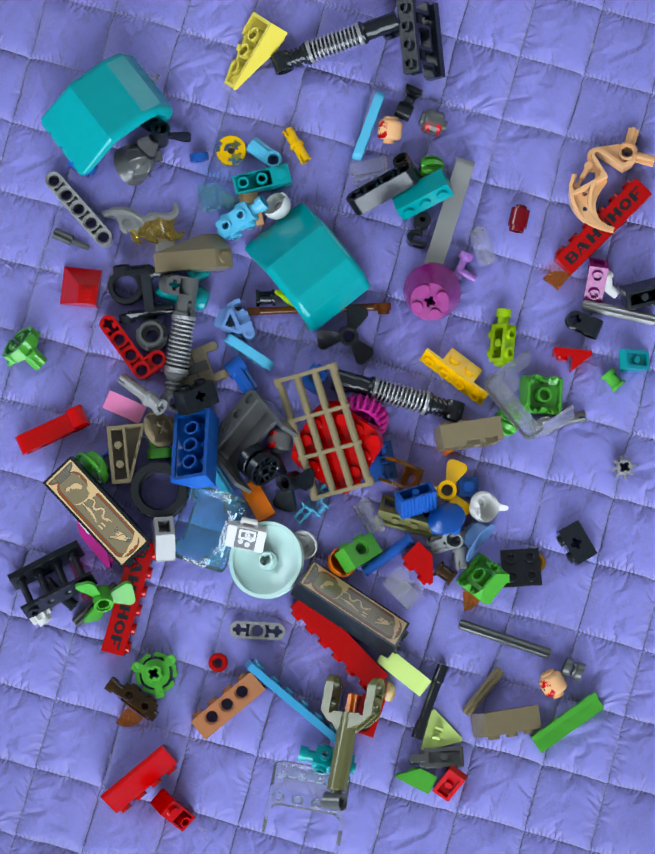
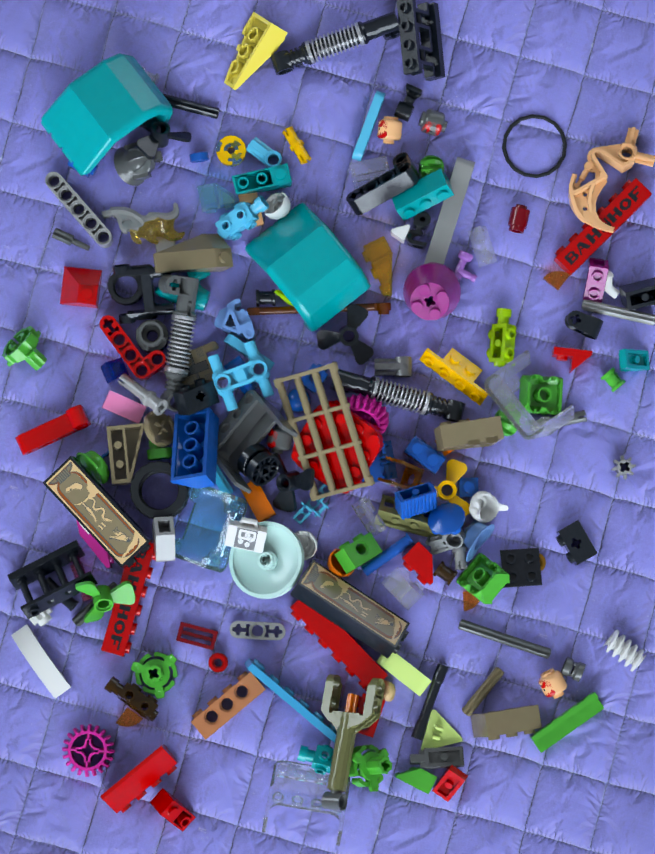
none -> white slope [11,624,71,699]
none -> dark pink gear [62,724,115,777]
none -> clear blue slope [101,357,129,383]
none -> black axle [162,93,220,119]
none -> dark red tile [176,622,218,650]
none -> medium azure piece [208,340,274,412]
none -> blue piece [287,388,310,412]
none -> bright green piece [349,745,392,792]
none -> clear yellow slope [362,236,392,299]
none -> flat silver piece [375,356,412,377]
none -> white slope [391,224,410,244]
none -> blue brick [404,436,446,475]
none -> black piece [502,114,567,178]
none -> white piece [603,630,646,672]

